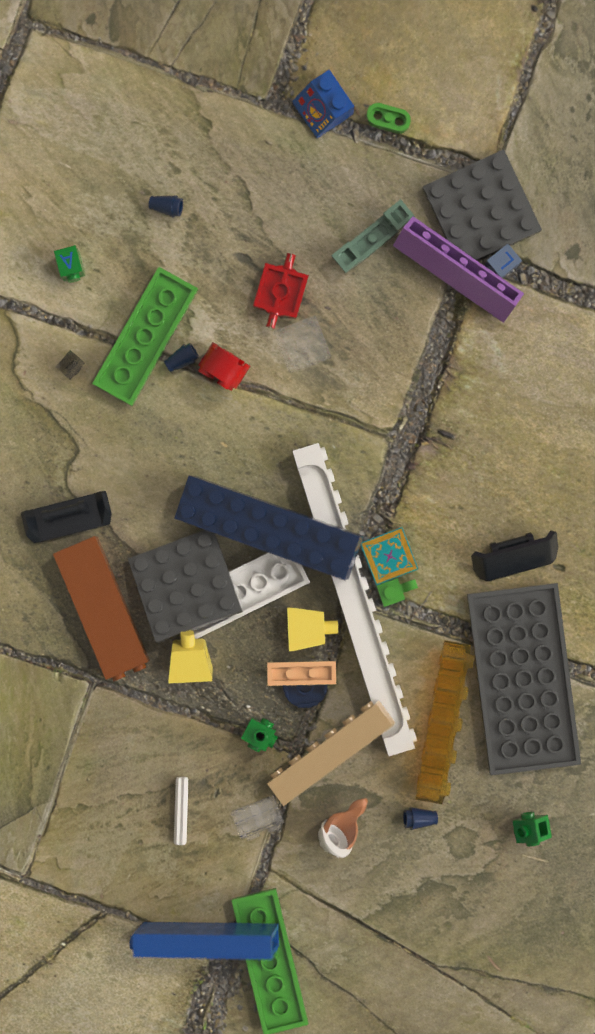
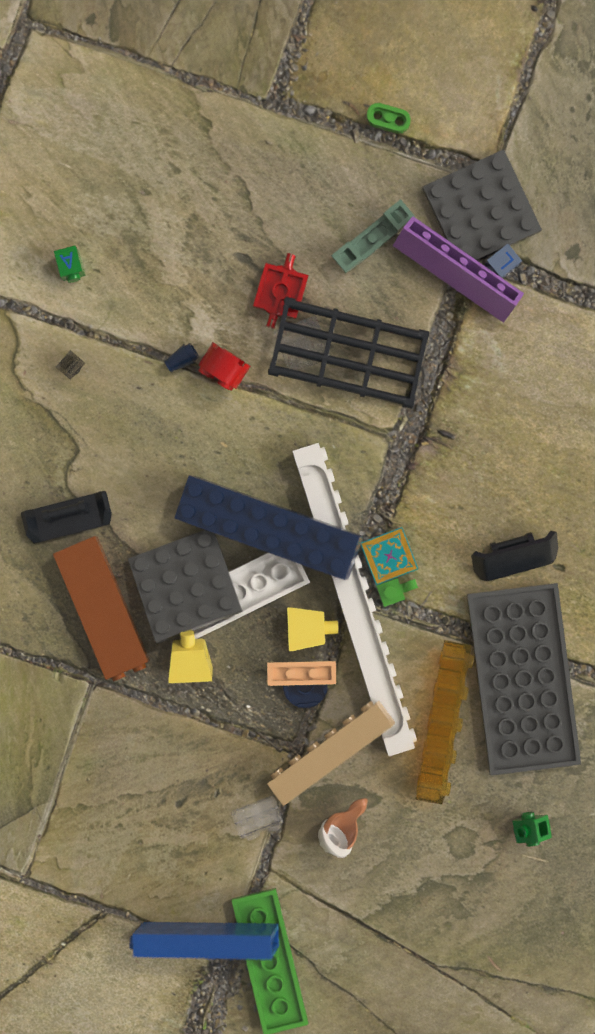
bright green plate [92,267,198,406] -> none
dark blue cone [149,195,183,218] -> none
white axle [174,777,188,845] -> none
green brick [241,716,278,752] -> none
blue slope [292,69,354,139] -> none
dark blue cone [403,807,438,830] -> none
none -> black door [268,297,429,409]

